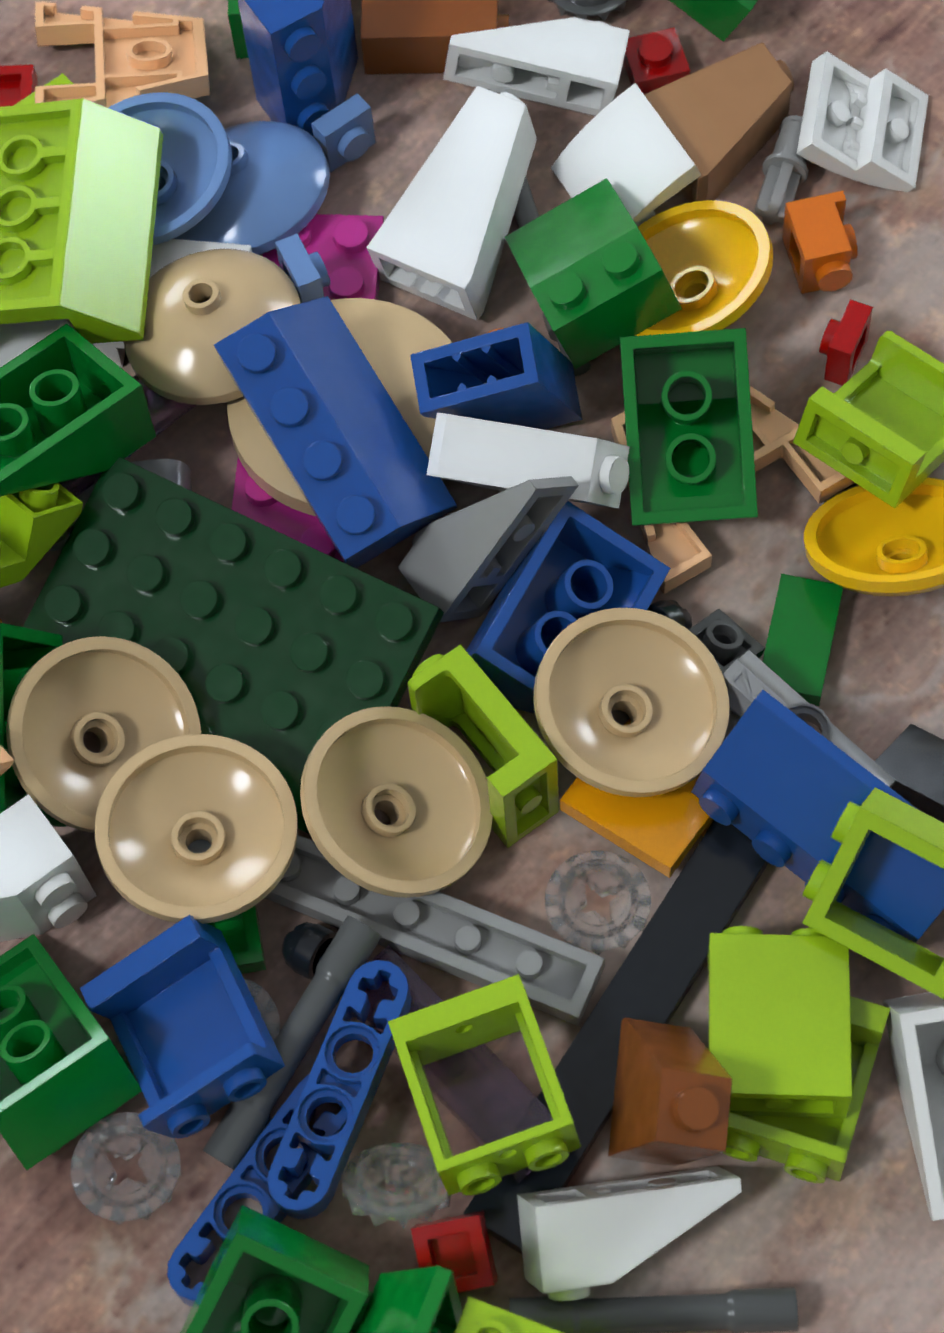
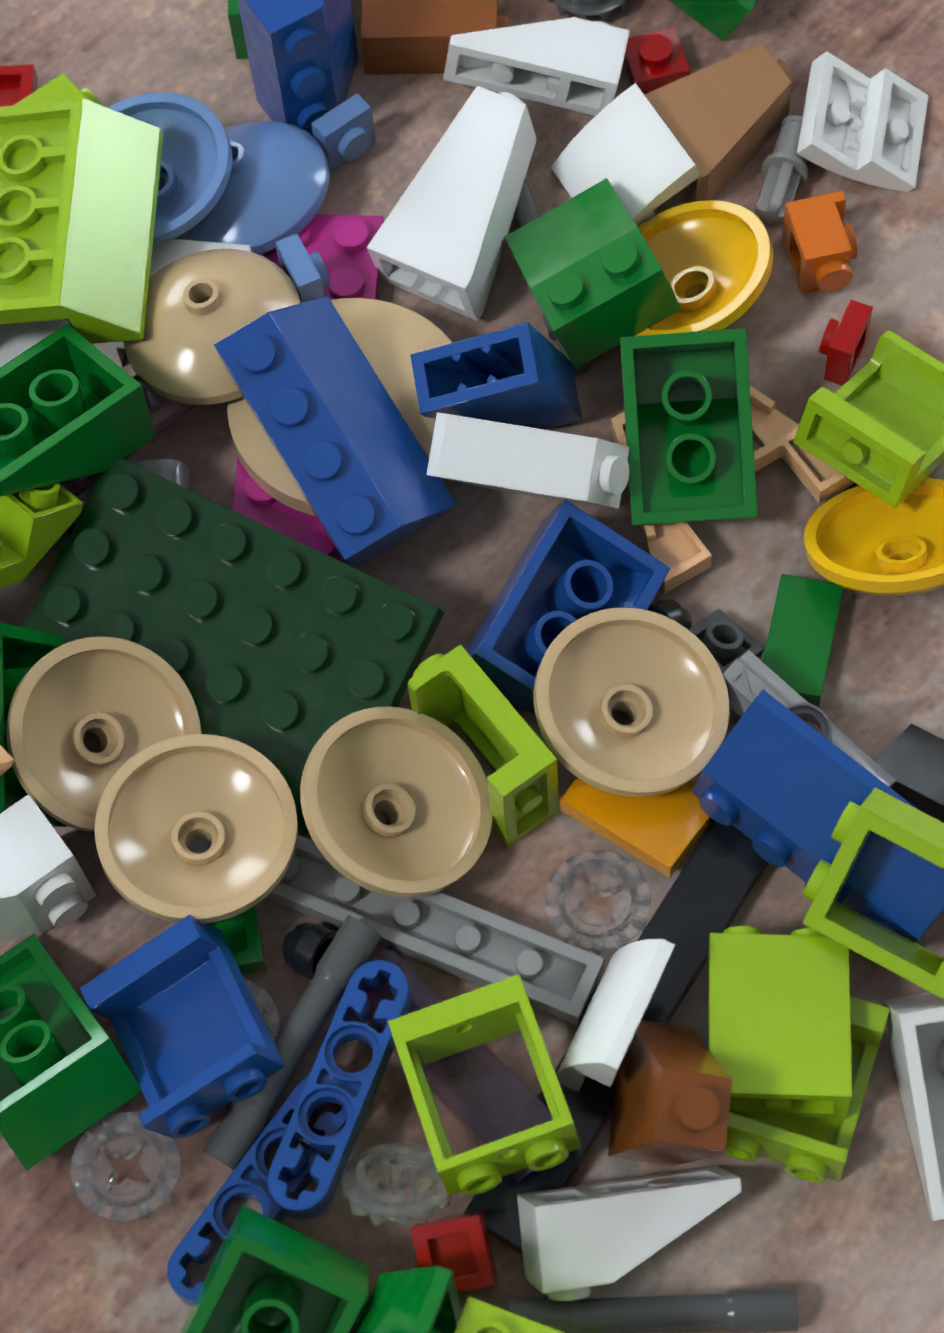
light nougat wing [35,2,210,108] -> none
light grey slope [398,476,579,622] -> none
none -> white slope [556,939,675,1092]

